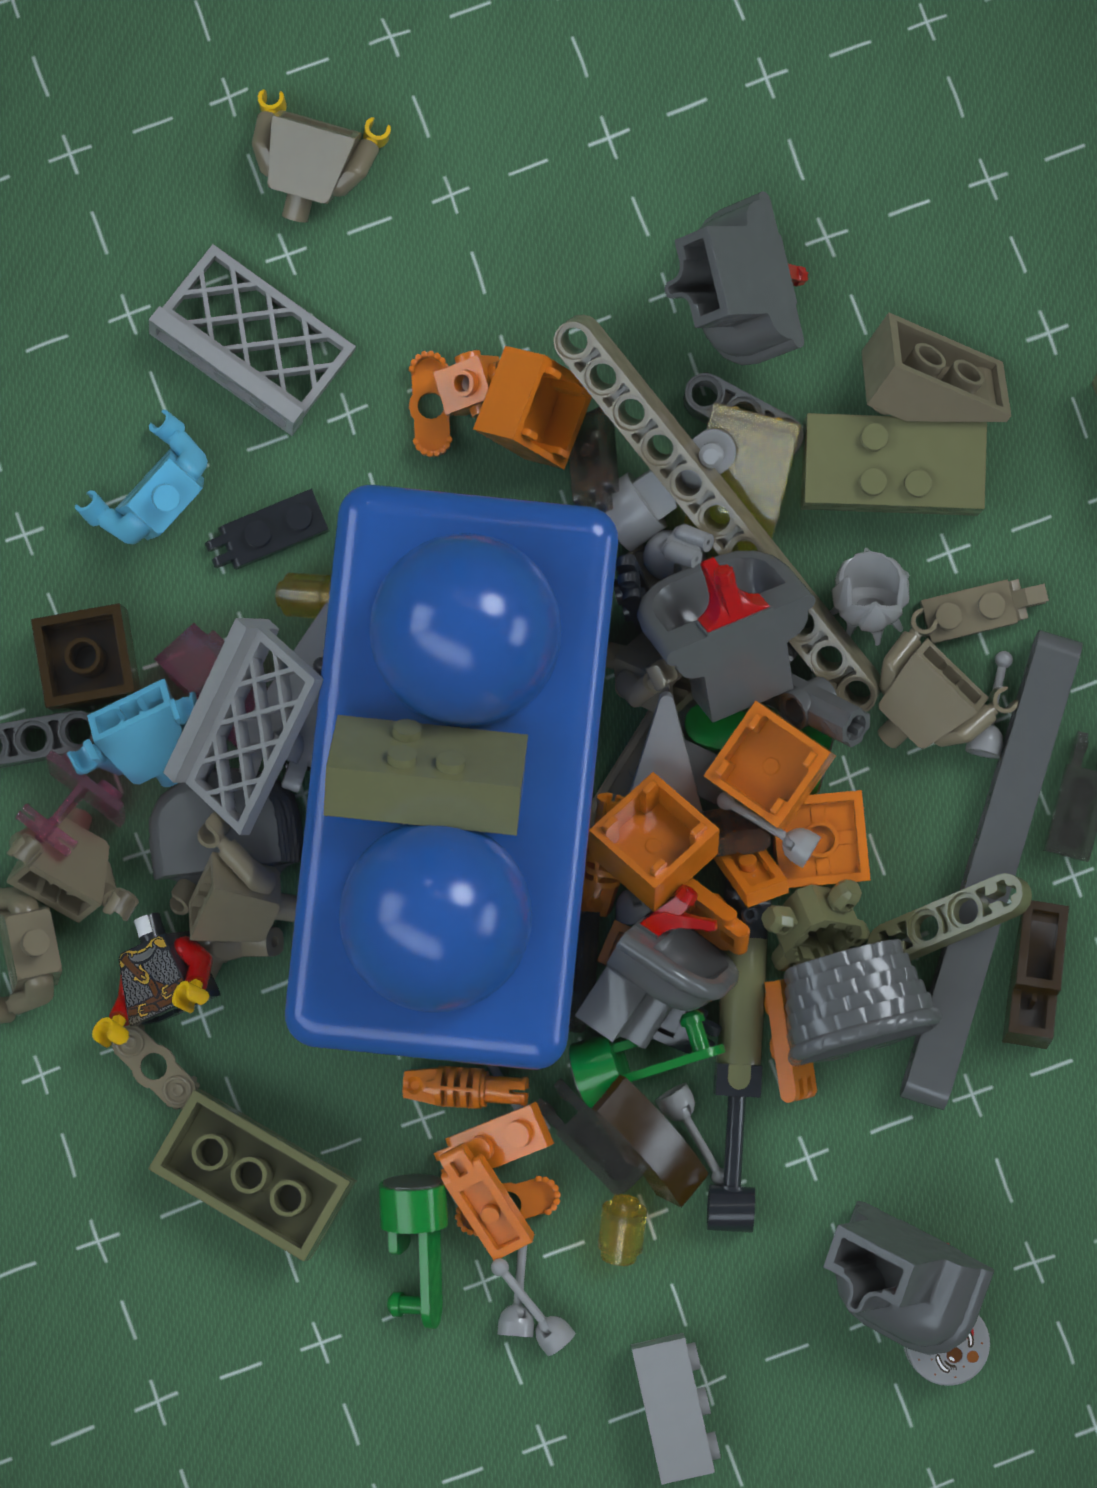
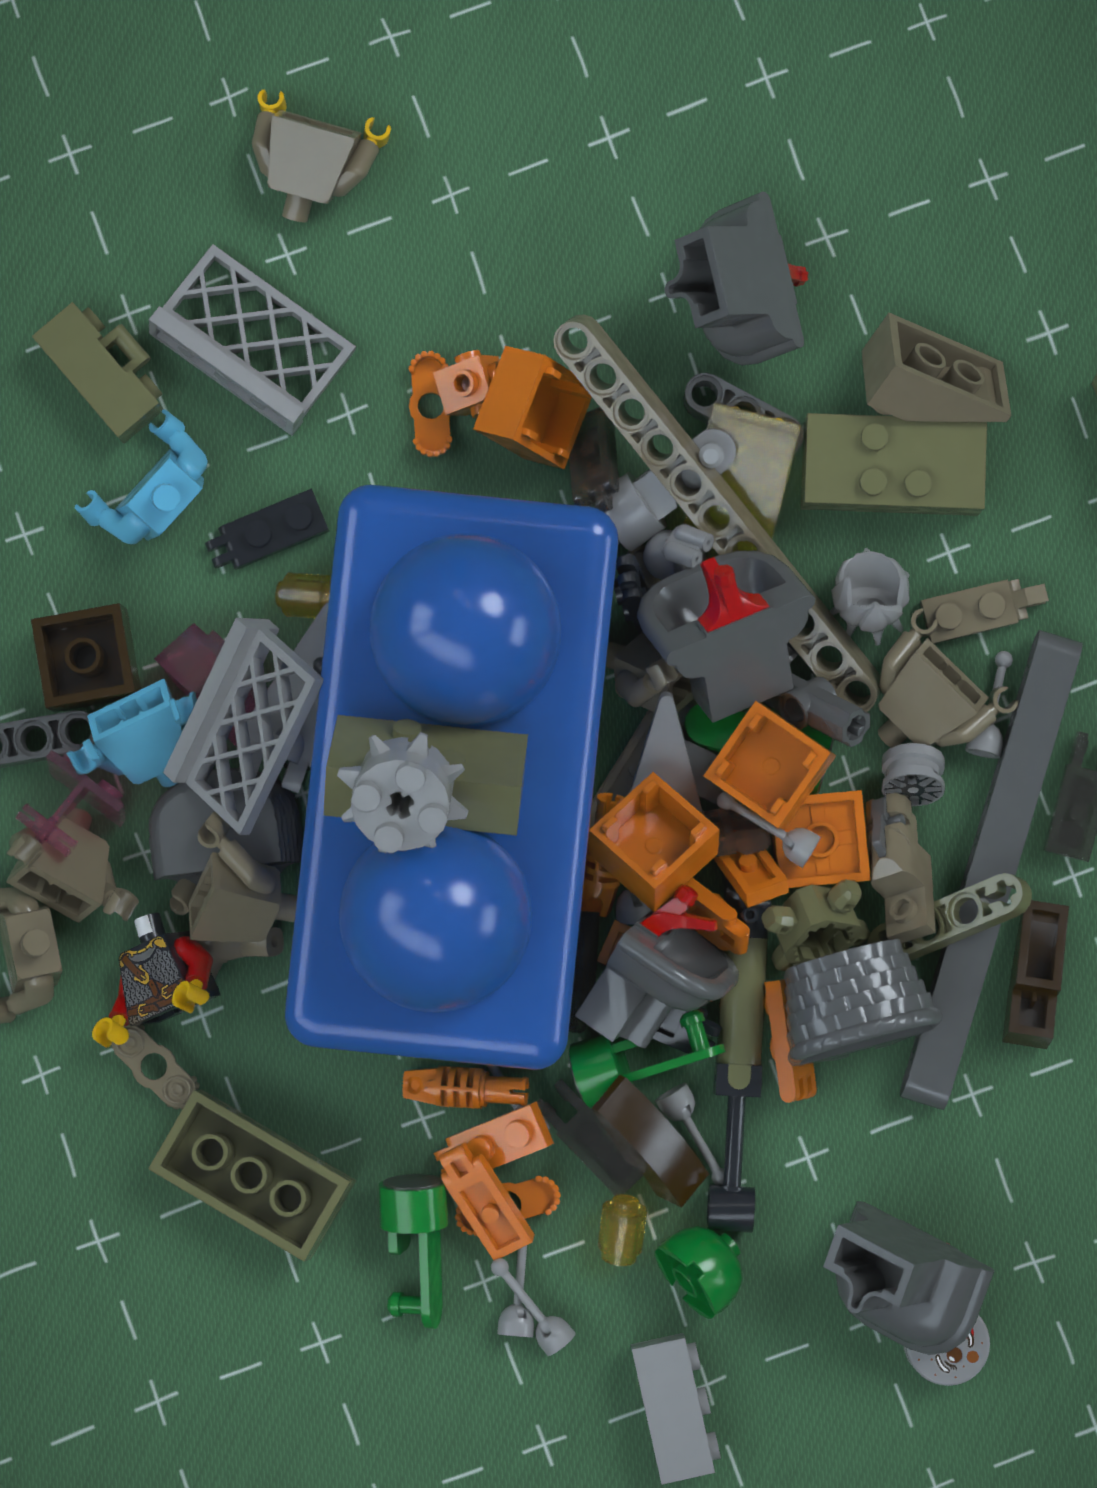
none -> olive piece [32,302,164,444]
none -> light grey brick [337,732,469,854]
none -> green cylinder [654,1226,742,1319]
none -> dark tan plate [866,793,936,943]
none -> light grey wheel [882,743,945,806]

